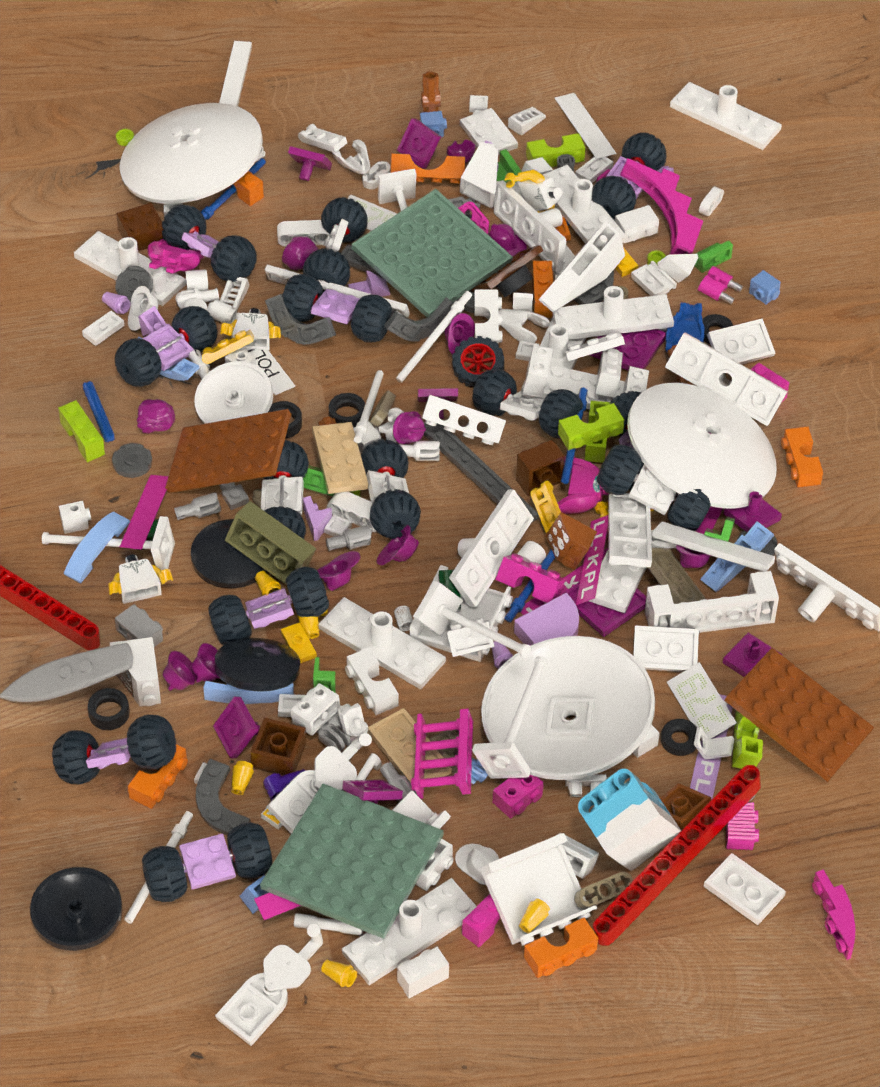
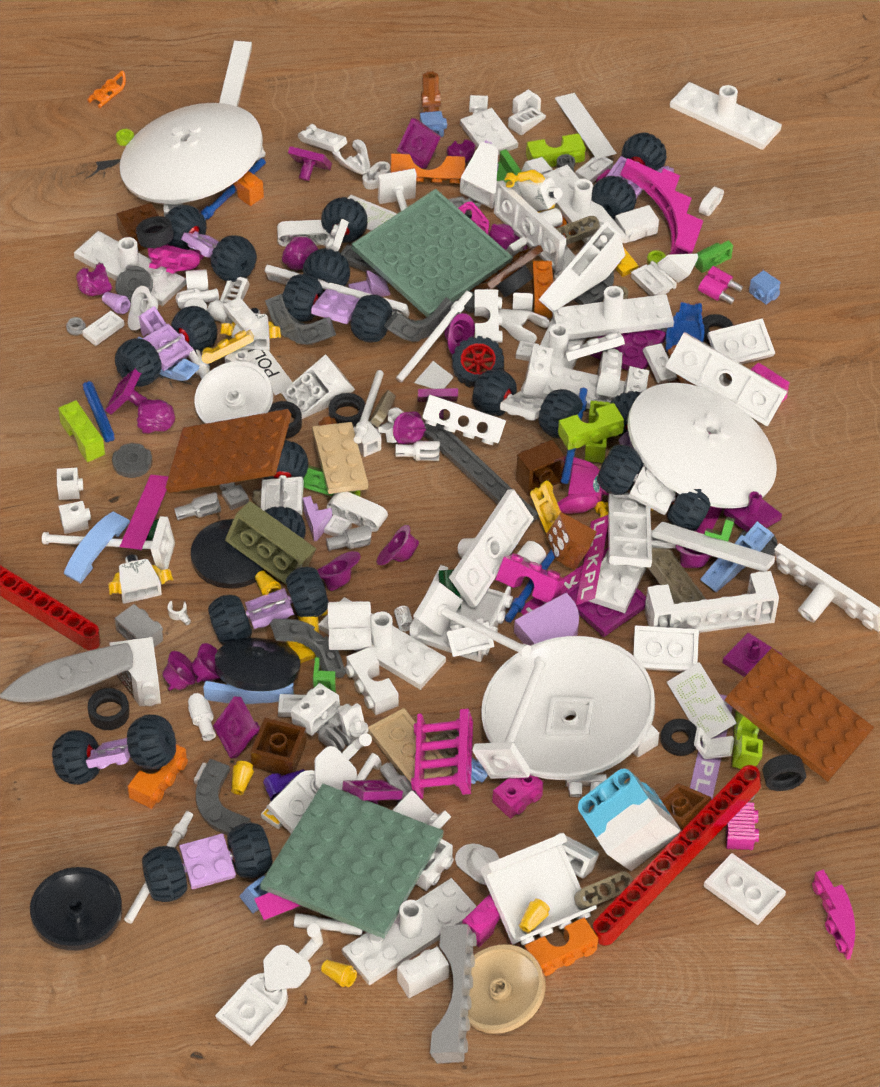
black plate [361,439,421,539] -> none
lavender cone [492,641,513,669] -> none
orange arch [781,427,823,488] -> none
none -> white brick [57,468,83,500]
none -> light grey plate [66,317,86,335]
none -> magenta hair [76,262,112,296]
none -> orange piece [87,70,126,108]
none -> magenta tile [105,368,147,415]
none -> black tyre [136,216,174,248]
none -> white piece [168,601,191,625]
none -> white arm [188,693,216,741]
none -> white plate [223,297,260,331]
none -> dark grey plate [270,619,346,678]
none -> white slope [281,354,355,419]
none -> white bracket [328,601,372,650]
none -> white sticker [414,361,453,389]
none -> light grey arch [430,924,477,1063]
none -> tan dish [468,945,546,1034]
none -> white tile [506,237,528,256]
none -> white bracket [512,89,541,114]
none -> dark tan beam [556,216,601,245]
none -> white plate [643,344,677,384]
none -> black tyre [762,754,806,791]

